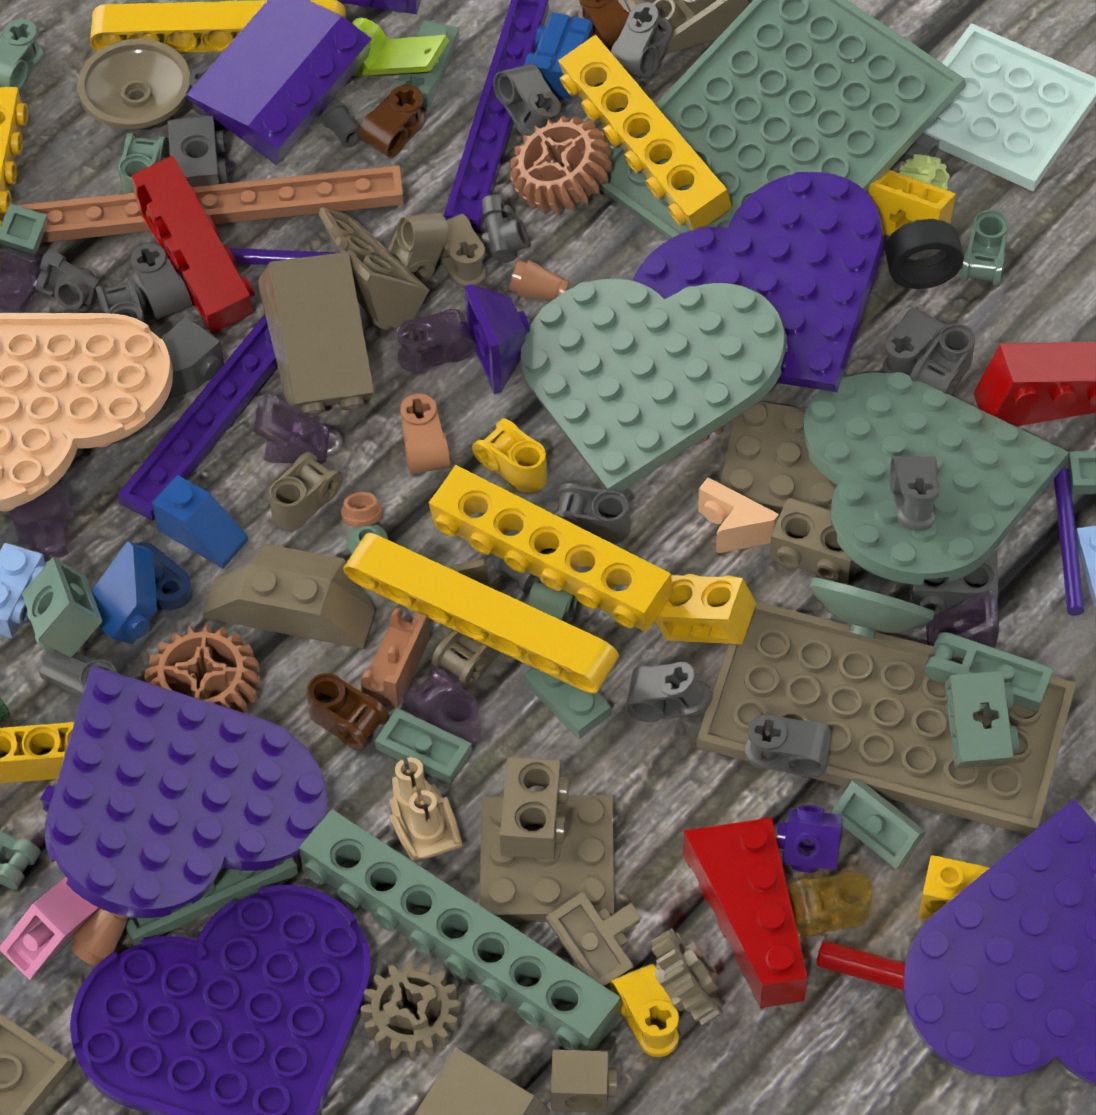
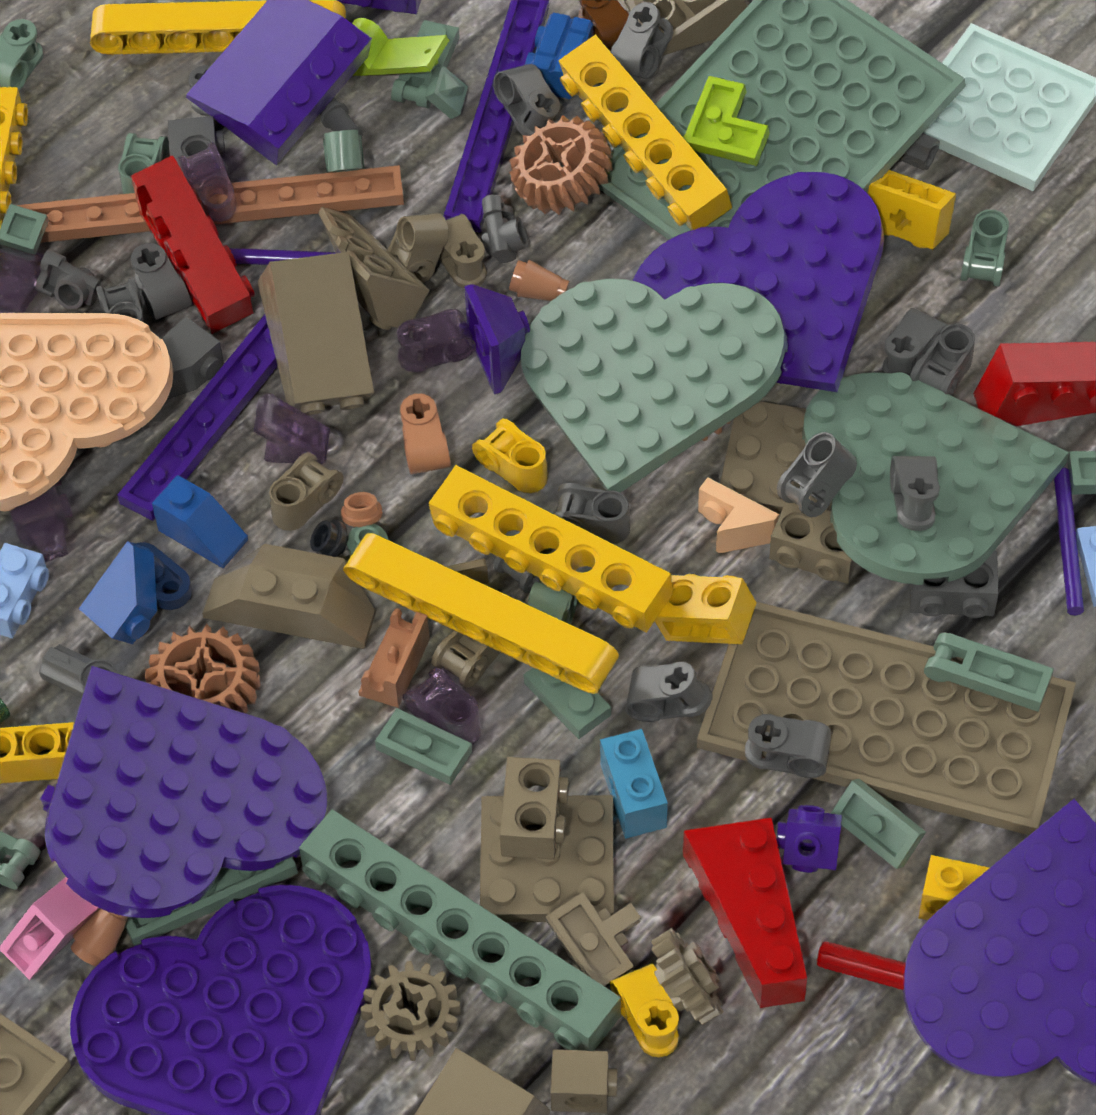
sand green brick [22,557,103,658] -> none
dark tan dish [77,39,191,129] -> none
reddish brown piece [307,673,390,751] -> none
reddish brown piece [358,85,425,158] -> none
tan connector [389,757,463,863] -> none
clear yellow piece [787,872,873,937] -> none
sand green dish [809,577,935,639] -> none
black tyre [885,219,964,289] -> none
yellowish green gear [899,154,950,190] -> none
clear purple slope [926,589,999,649] -> none
sand green brick [944,670,1019,769] -> none
none -> piece [177,142,237,222]
none -> black plate [310,520,348,557]
none -> sand green piece [323,130,365,173]
none -> sand green tile [425,65,468,119]
none -> dark azure brick [600,729,668,839]
none -> lime plate [684,76,770,166]
none -> dark grey piece [777,432,857,517]

